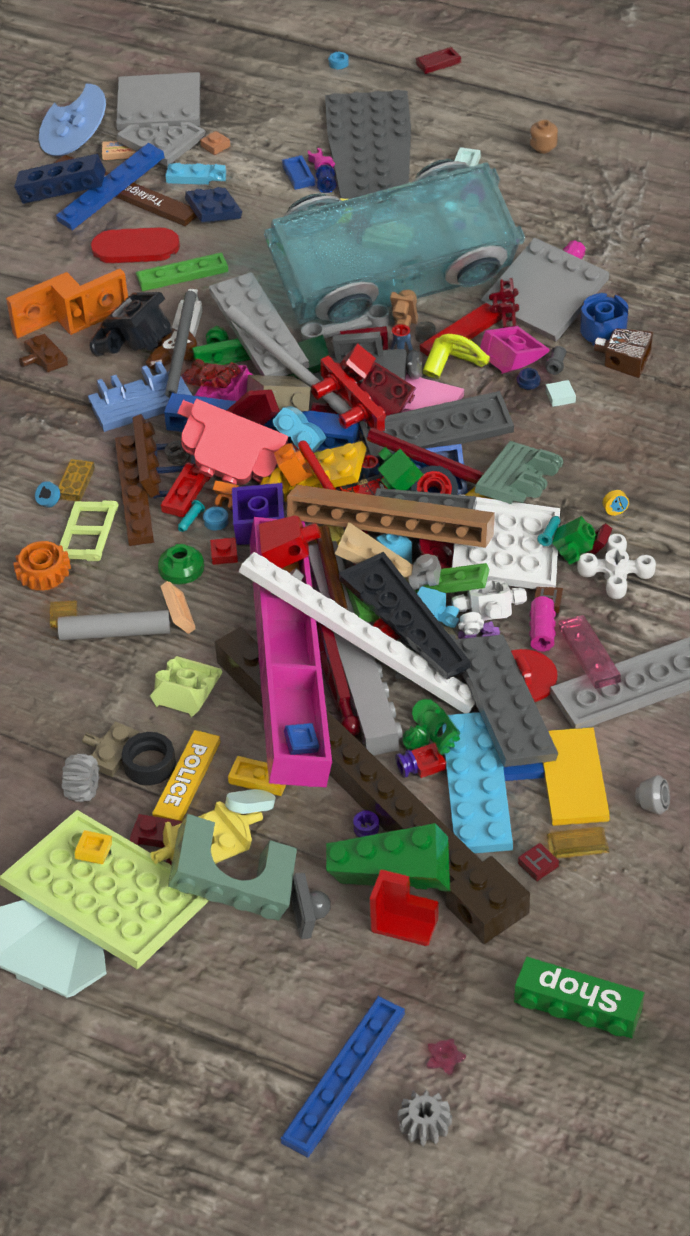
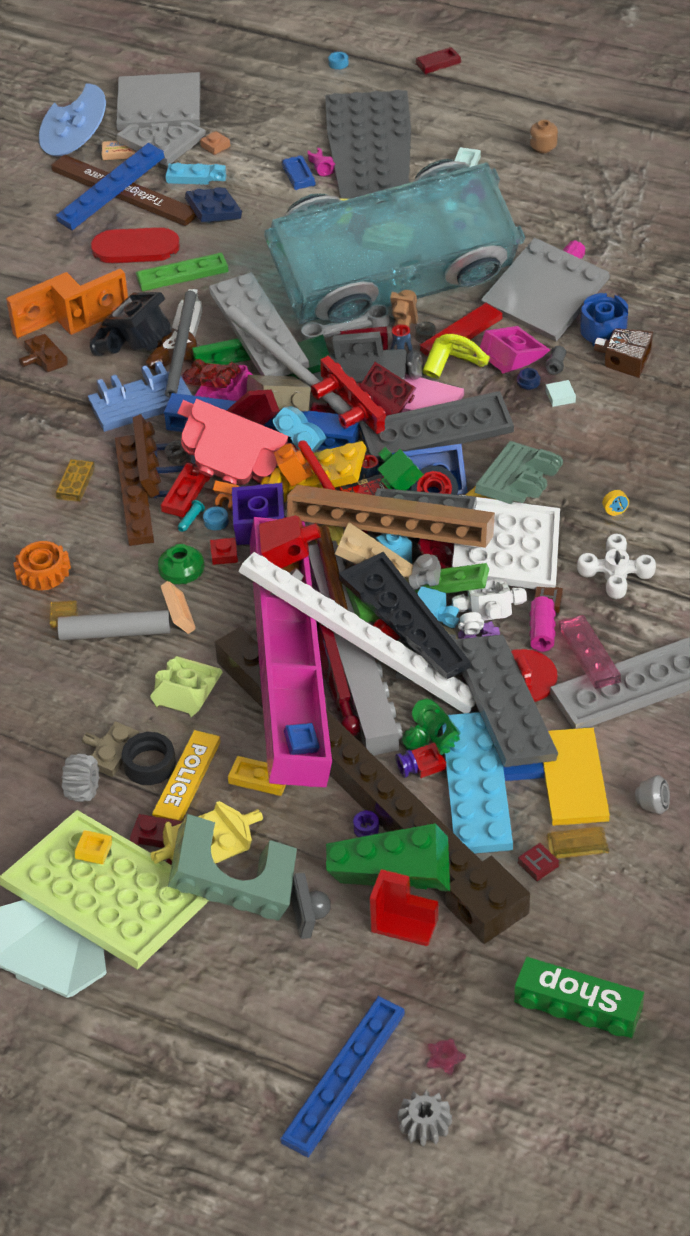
dark blue brick [14,153,106,204] -> none
dark azure tile [35,481,60,508] -> none
yellowish green window [60,501,119,561] -> none
green plate [206,326,229,345] -> none
light aqua tile [225,789,276,814] -> none
clear blue bush [316,164,336,193] -> none
red slope [339,343,376,382] -> none
dark red axle [366,428,484,484] -> none
dark red piece [489,278,520,328] -> none
teal piece [537,516,560,546] -> none
green brick [552,516,596,565] -> none
dark red tile [586,523,613,555] -> none

